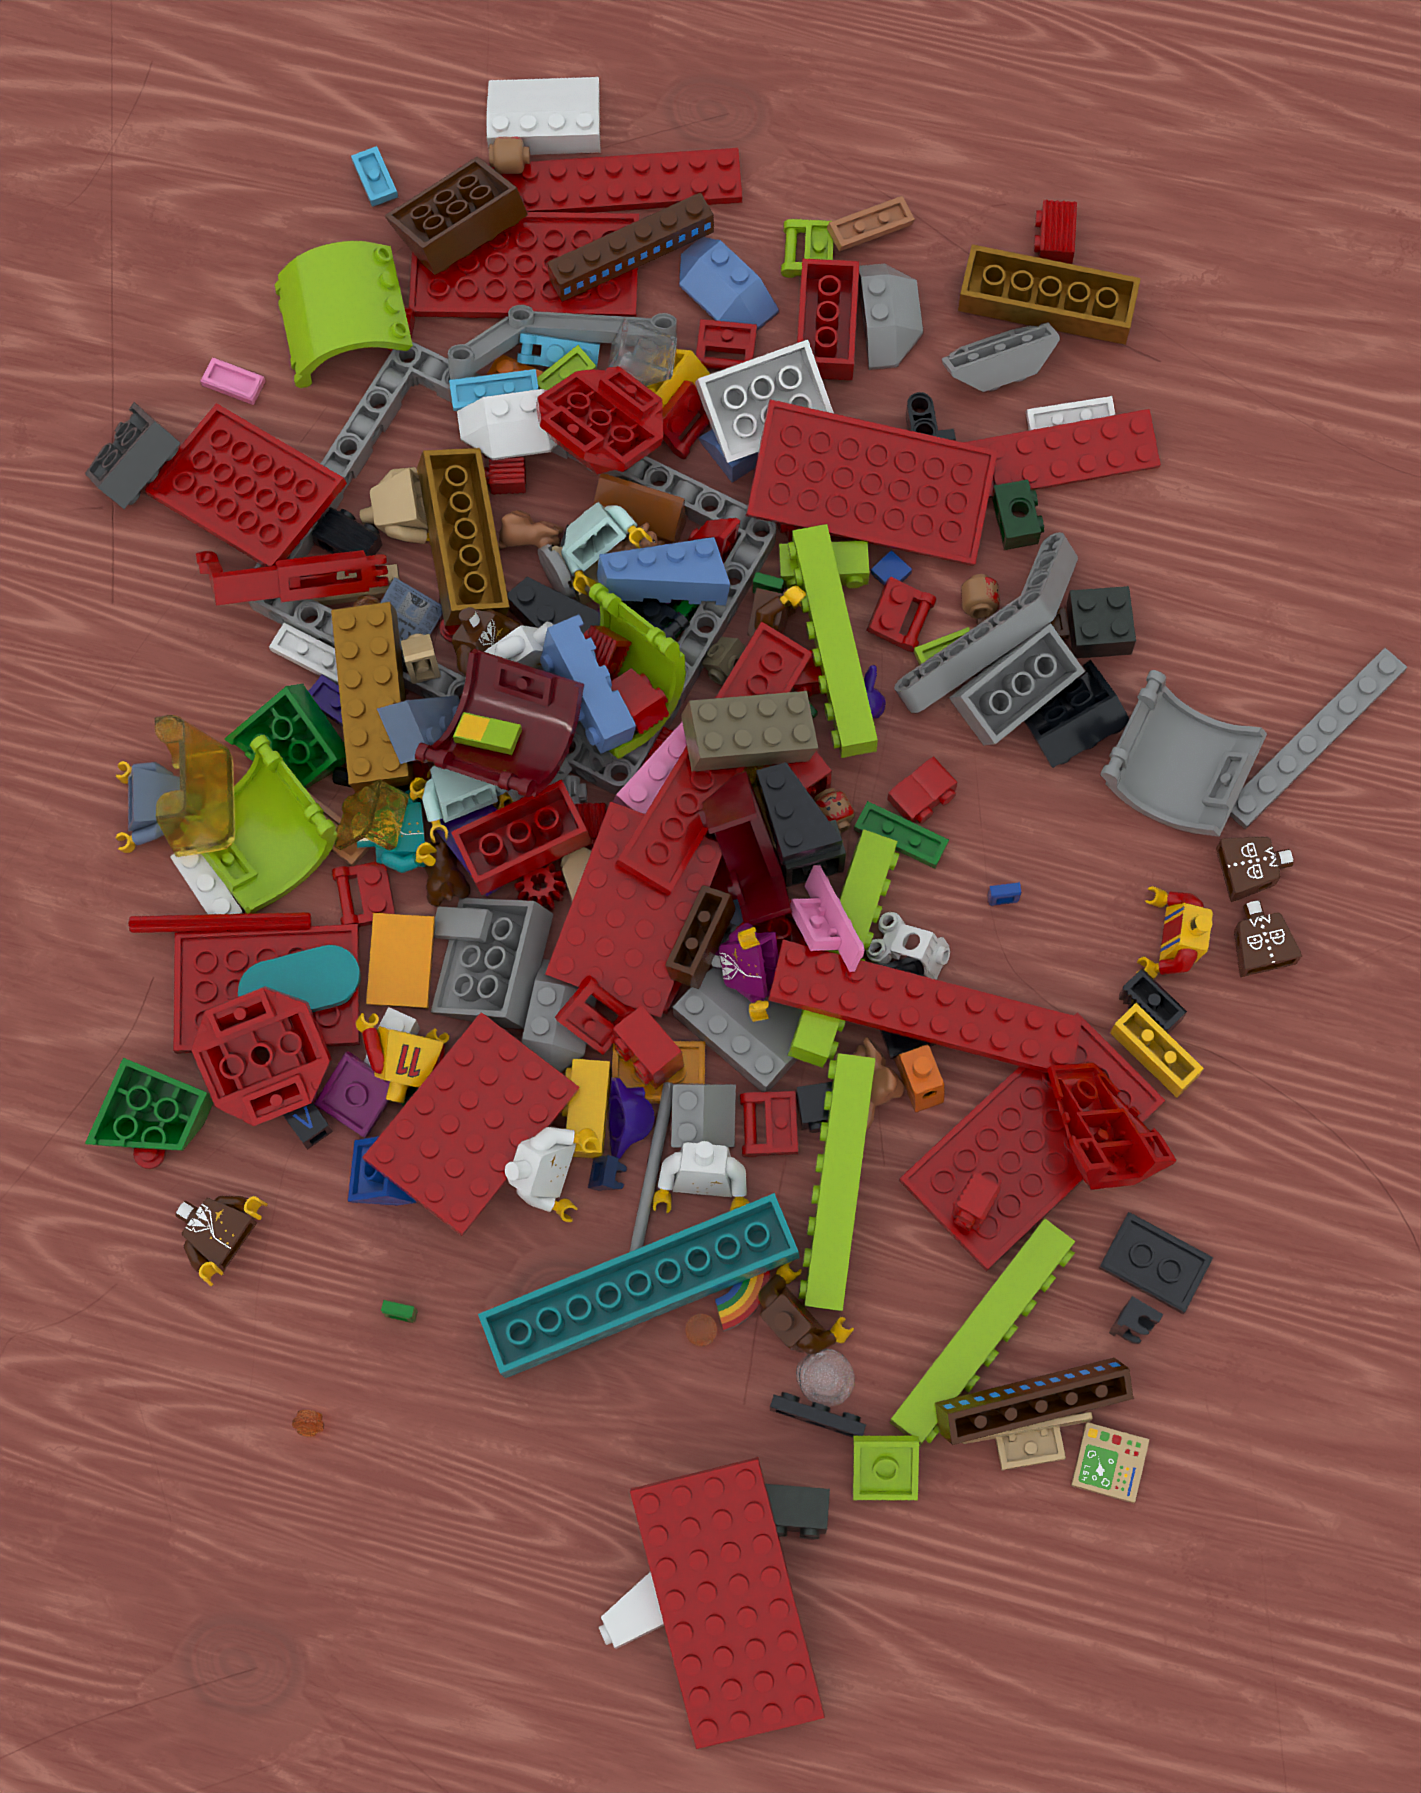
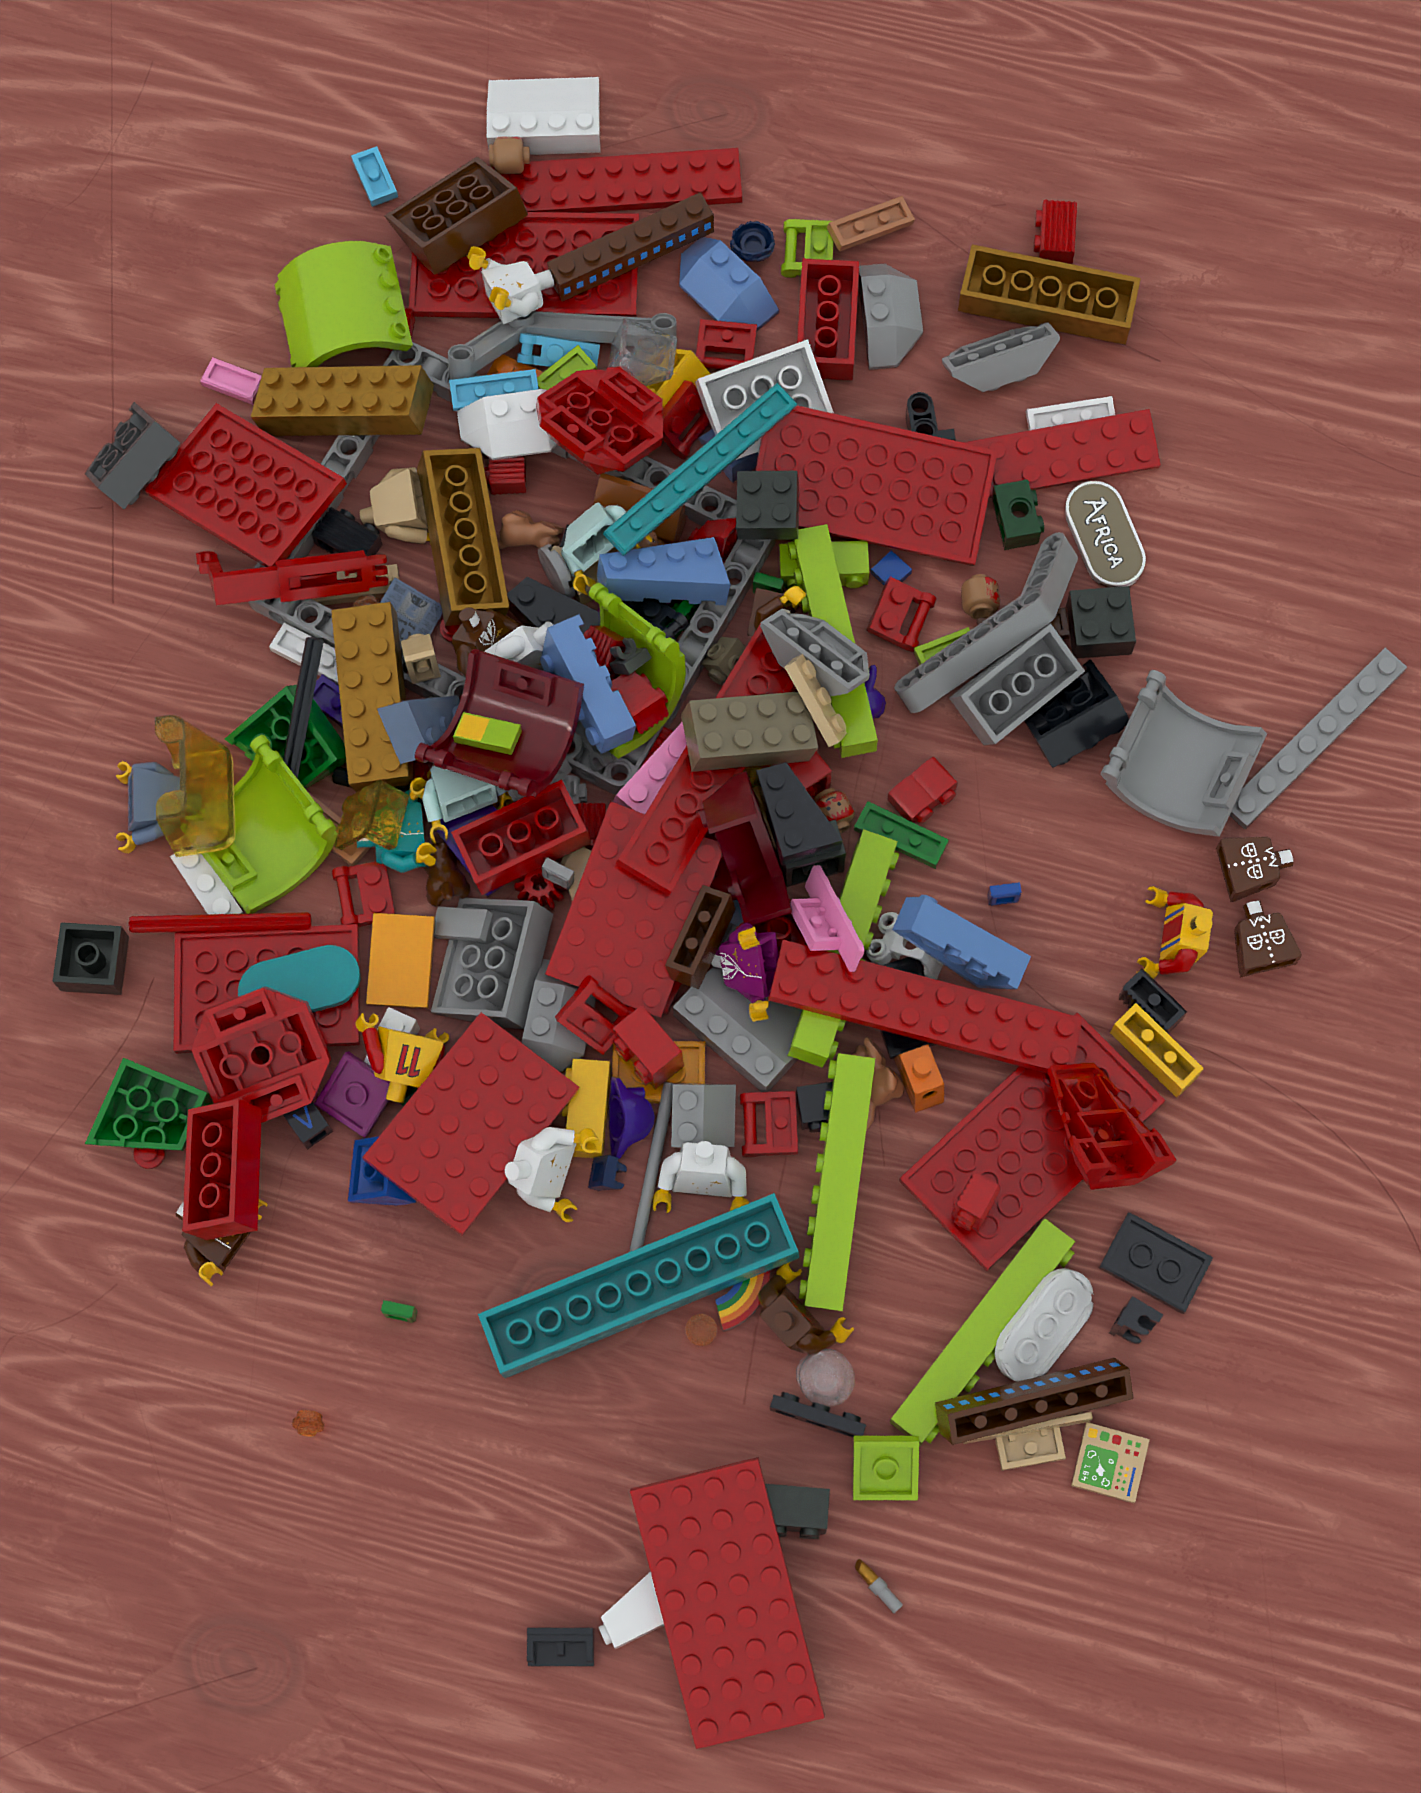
none -> pearl dark grey brick [52,922,129,995]
none -> red brick [182,1099,262,1240]
none -> pearl gold brick [251,365,434,436]
none -> black axle [283,637,324,779]
none -> white torso [467,246,554,324]
none -> black hinge [527,1628,595,1666]
none -> light grey tile [542,858,574,889]
none -> teal tile [603,383,797,556]
none -> dark grey tile [609,638,651,675]
none -> dark blue hair [730,221,775,262]
none -> pearl dark grey brick [736,471,799,540]
none -> light grey wedge [760,609,870,696]
none -> tan plate [785,654,847,747]
none -> light grey piece [855,1559,903,1614]
none -> medium blue wedge [892,895,1031,989]
none -> white tile [995,1268,1094,1382]
none -> dark tan tile [1065,481,1146,588]

